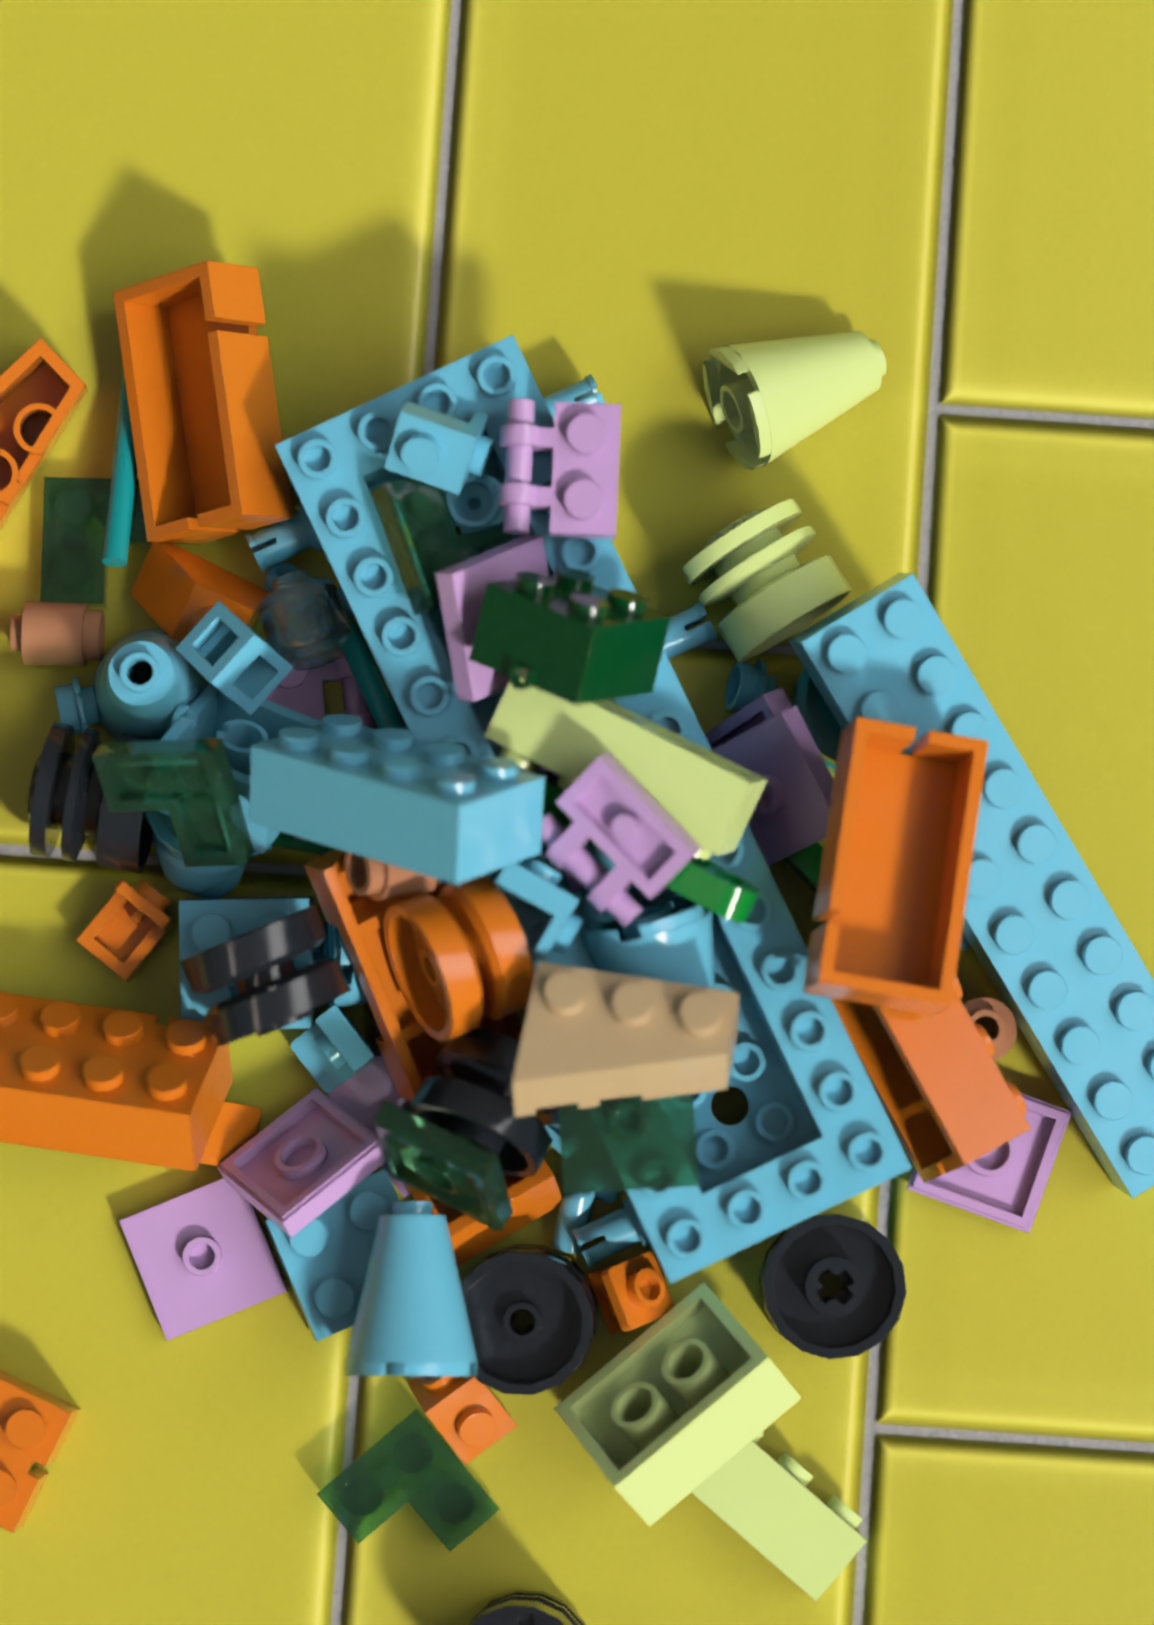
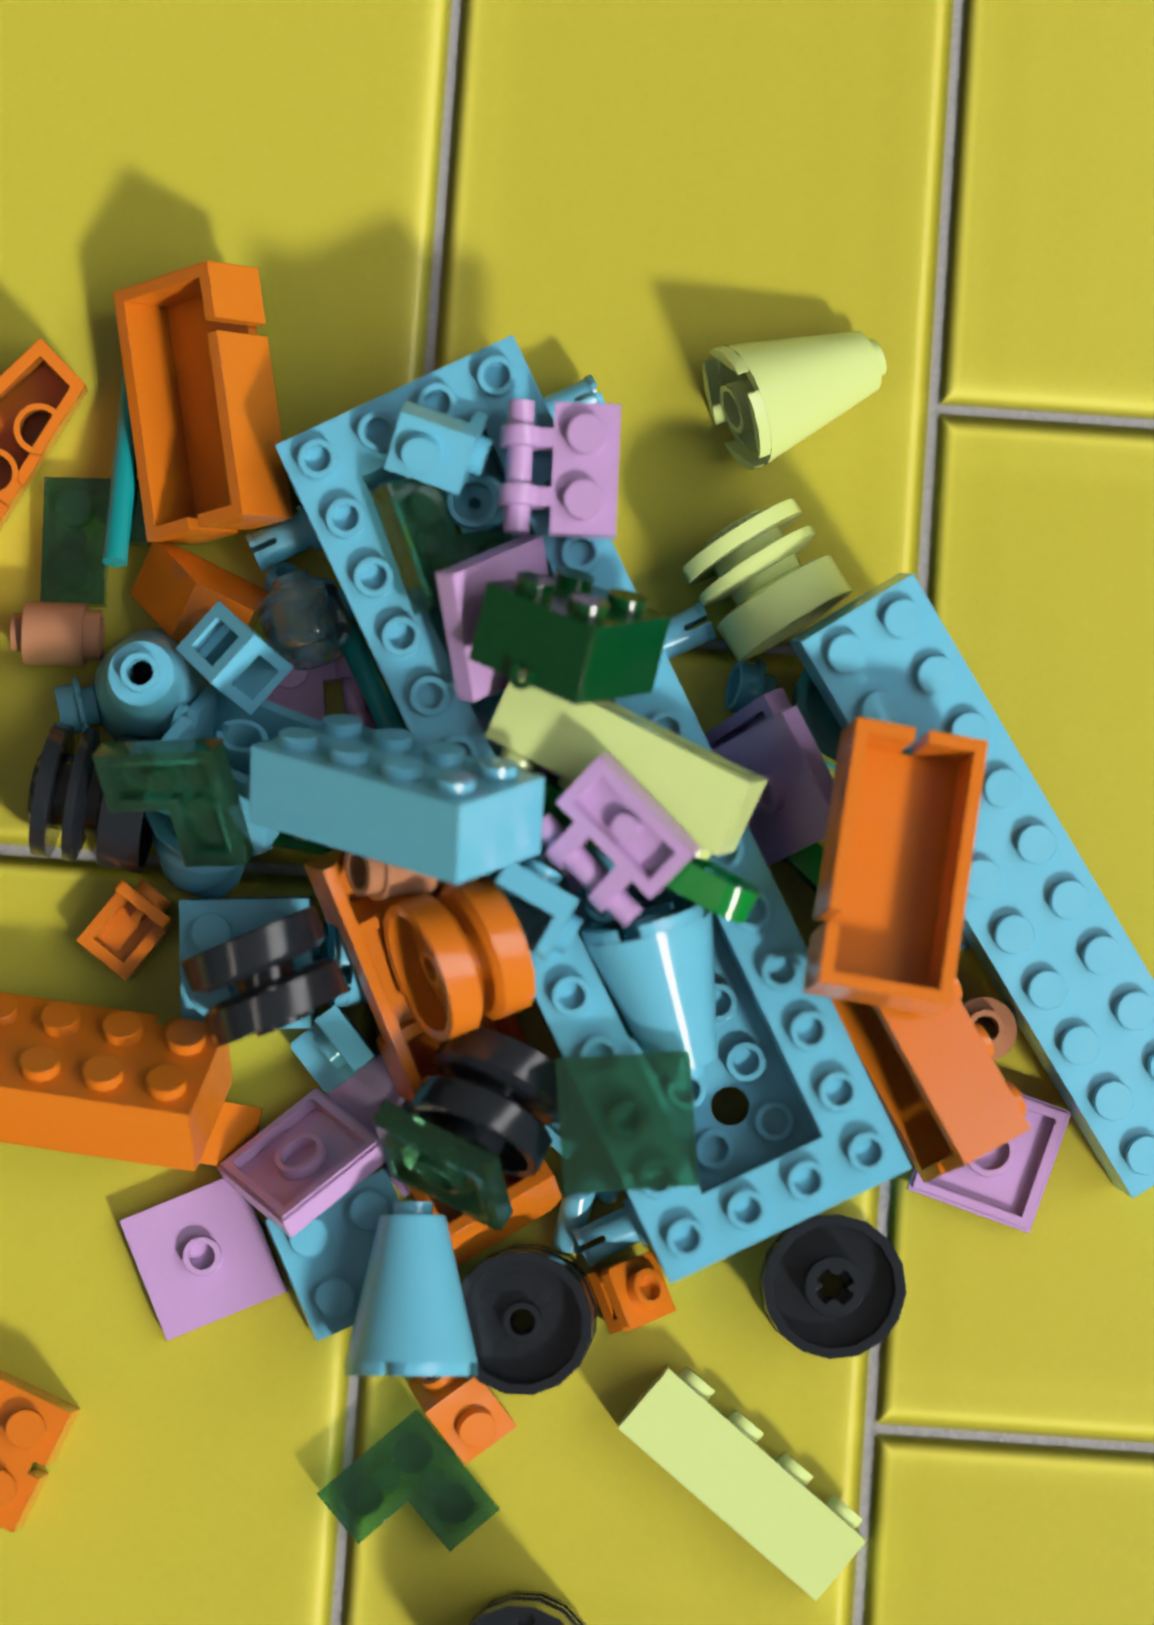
tan wedge [512,961,740,1117] -> none
yellowish green slope [554,1282,801,1526] -> none

